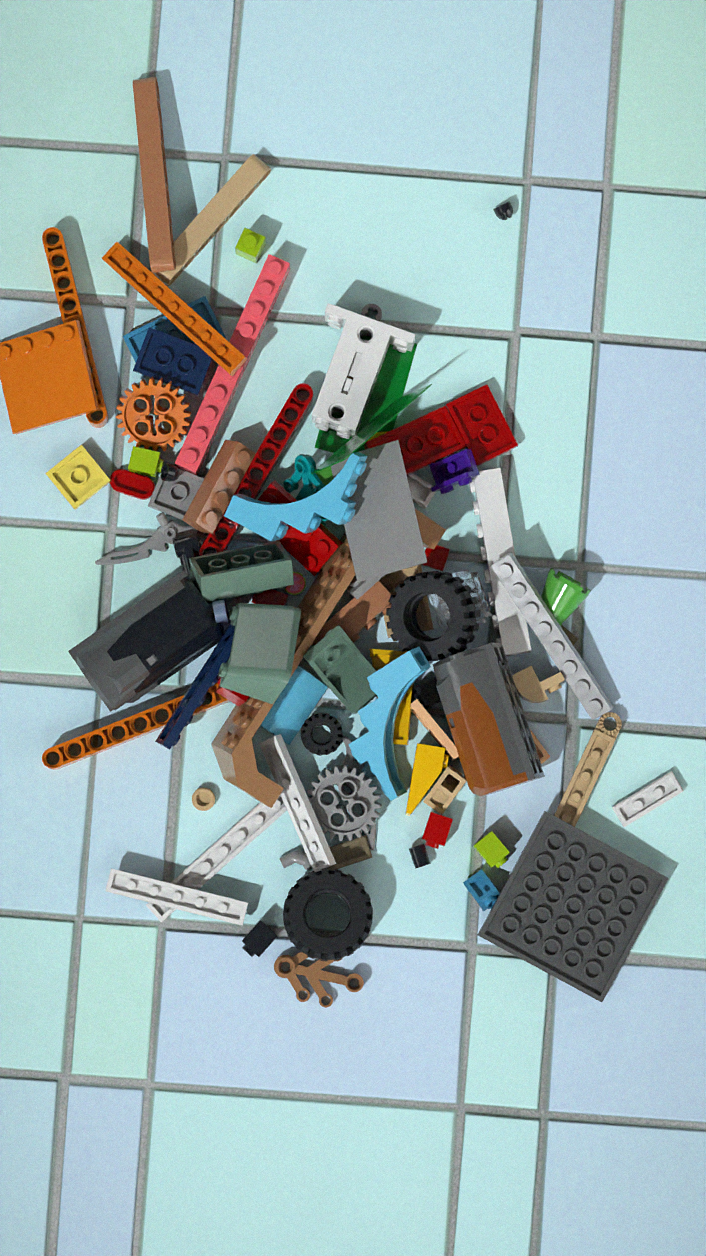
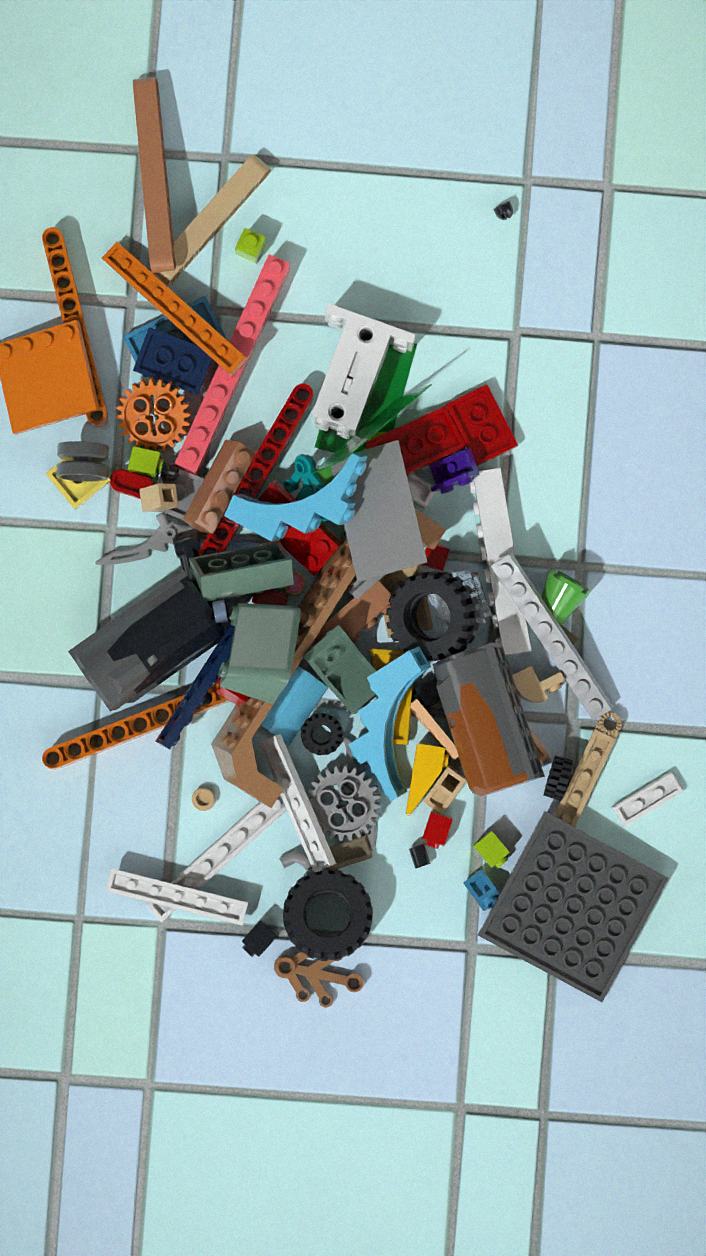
light grey bush [361,304,382,321] -> none
none -> dark grey wheel [56,441,109,482]
none -> tan brick [140,484,178,512]
none -> black tyre [543,755,573,801]

